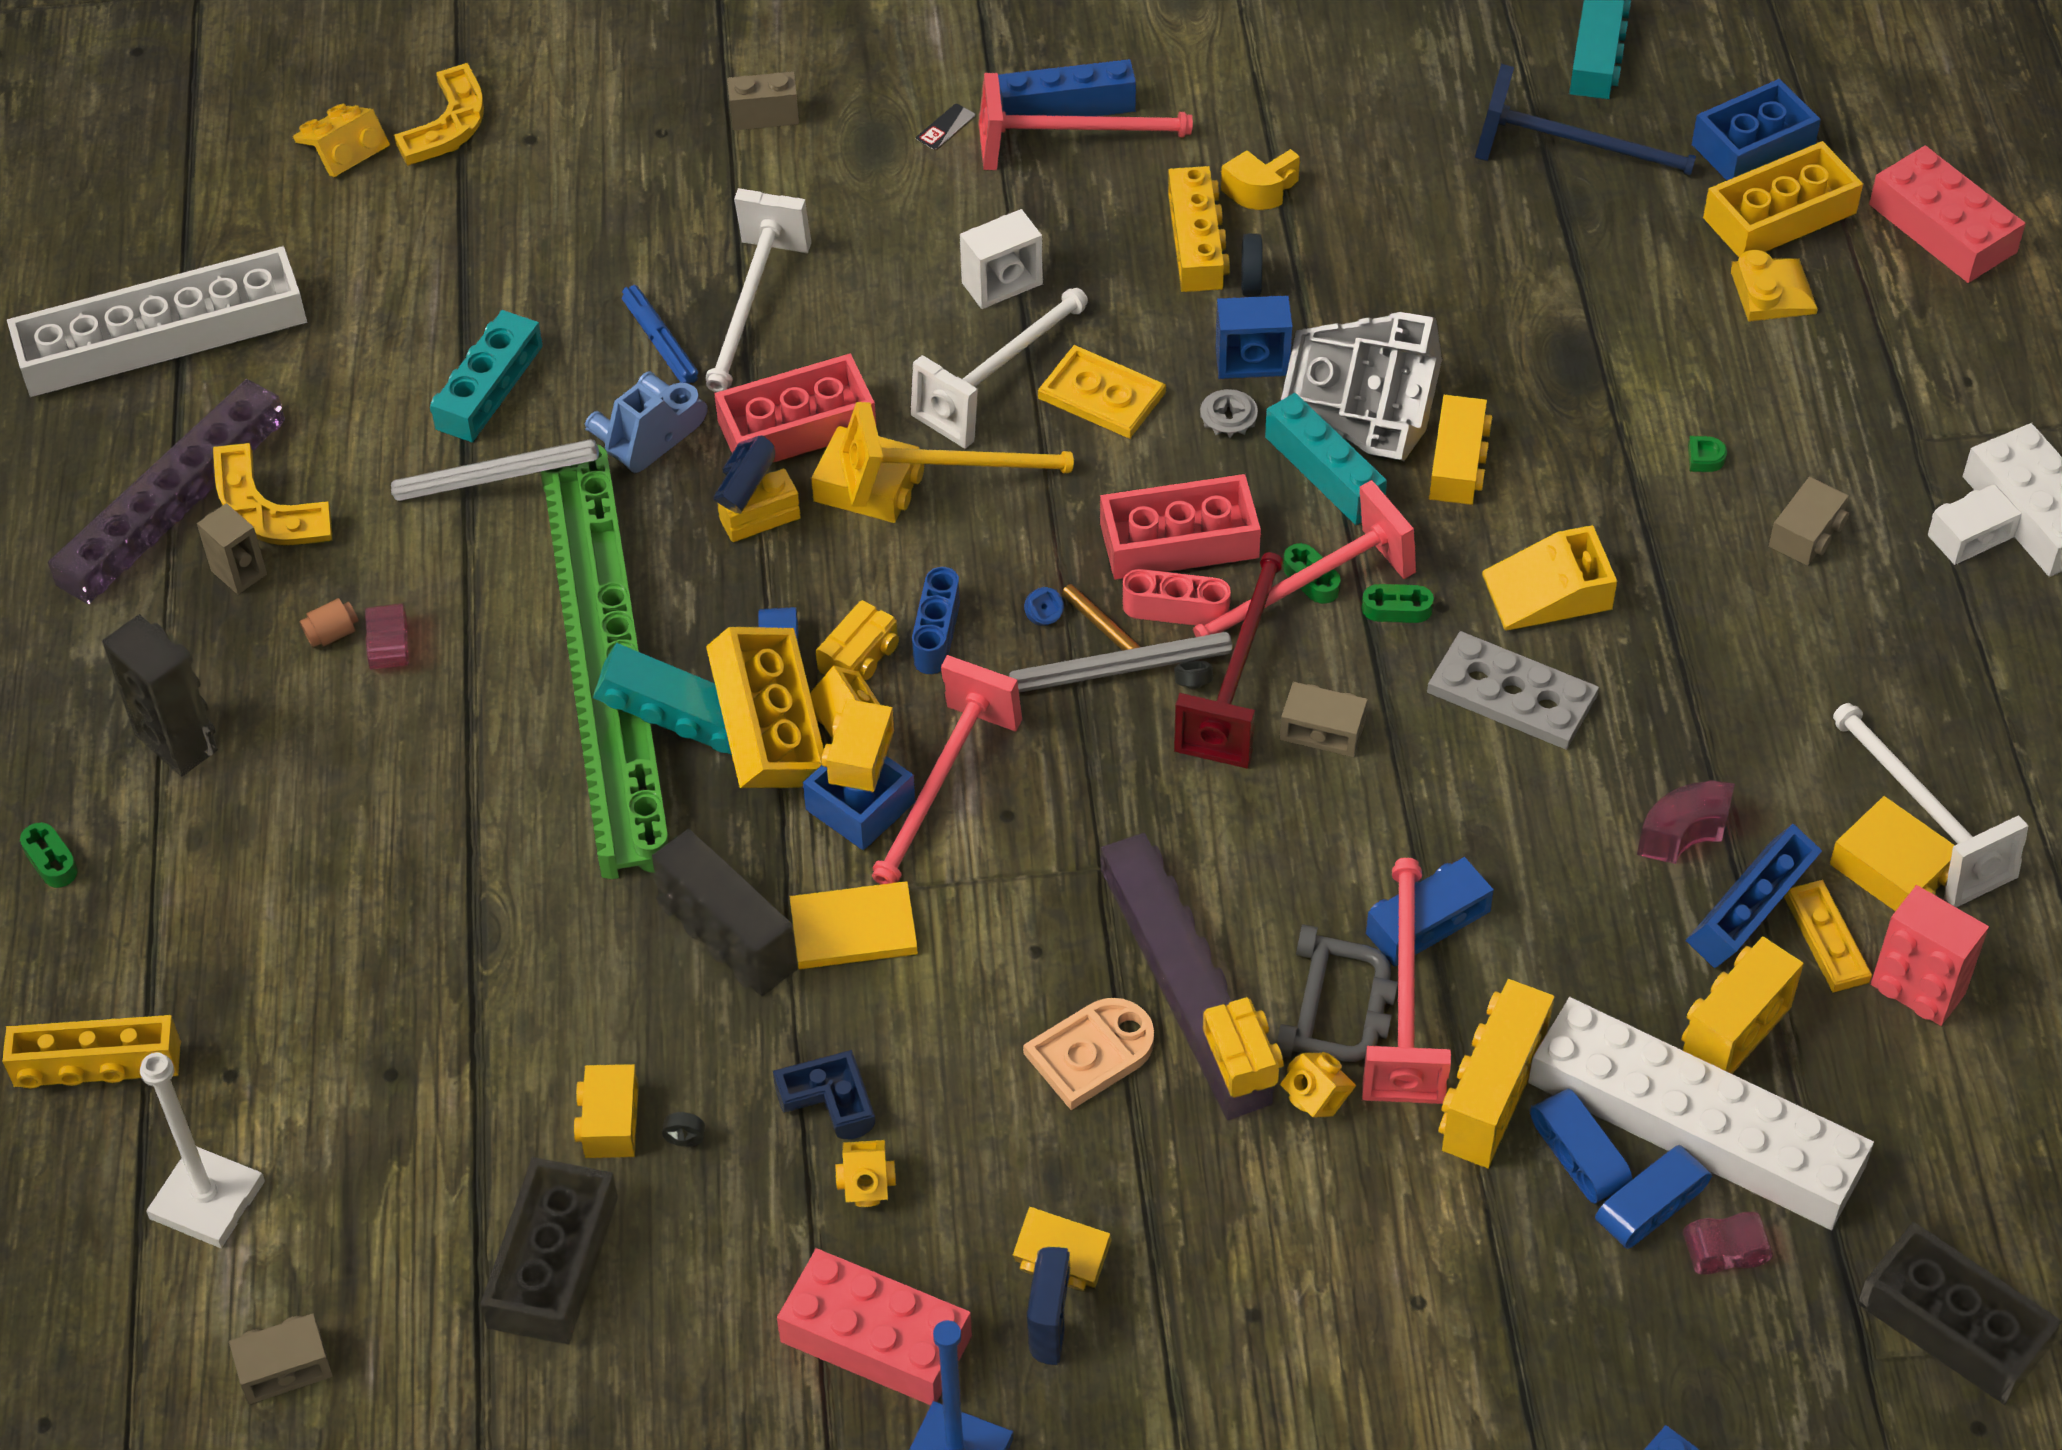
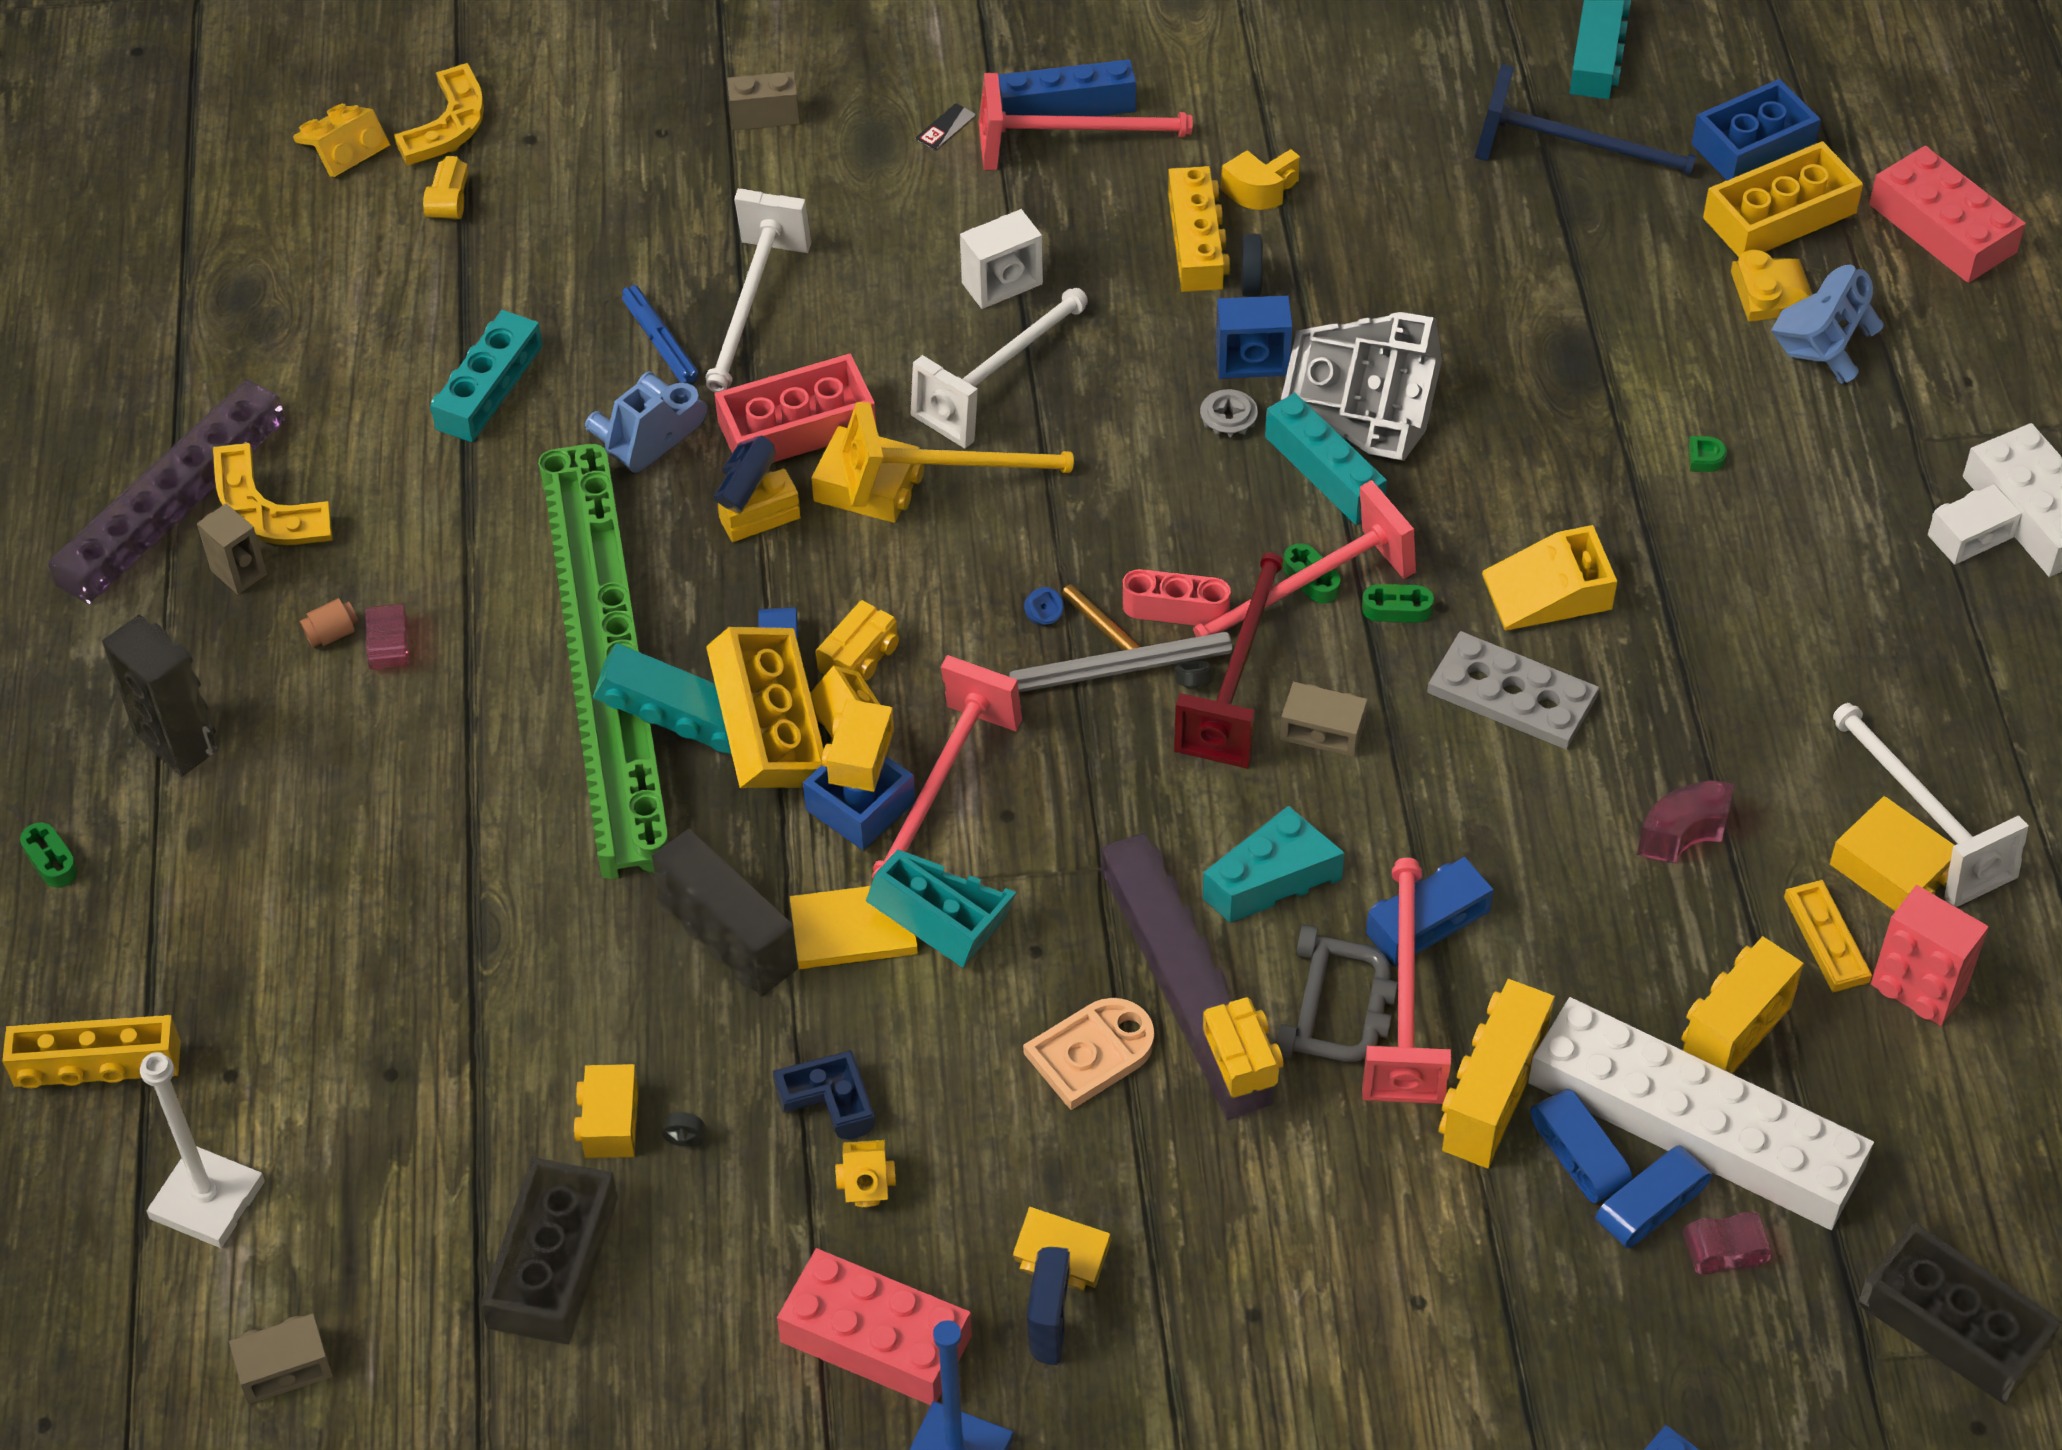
white brick [7,246,307,397] -> none
light grey axle [391,439,599,501] -> none
blue beam [912,567,960,674] -> none
yellow tile [1038,345,1166,439] -> none
coral brick [1100,474,1261,580] -> none
yellow brick [1280,1052,1356,1117] -> none
yellow brick [1429,395,1492,505] -> none
blue brick [1685,824,1822,968] -> none
dark tan brick [1769,476,1849,566] -> none
none -> yellow piece [423,156,469,219]
none -> teal wedge [866,849,1017,968]
none -> teal wedge [1202,806,1345,923]
none -> medium blue piece [1771,264,1884,383]

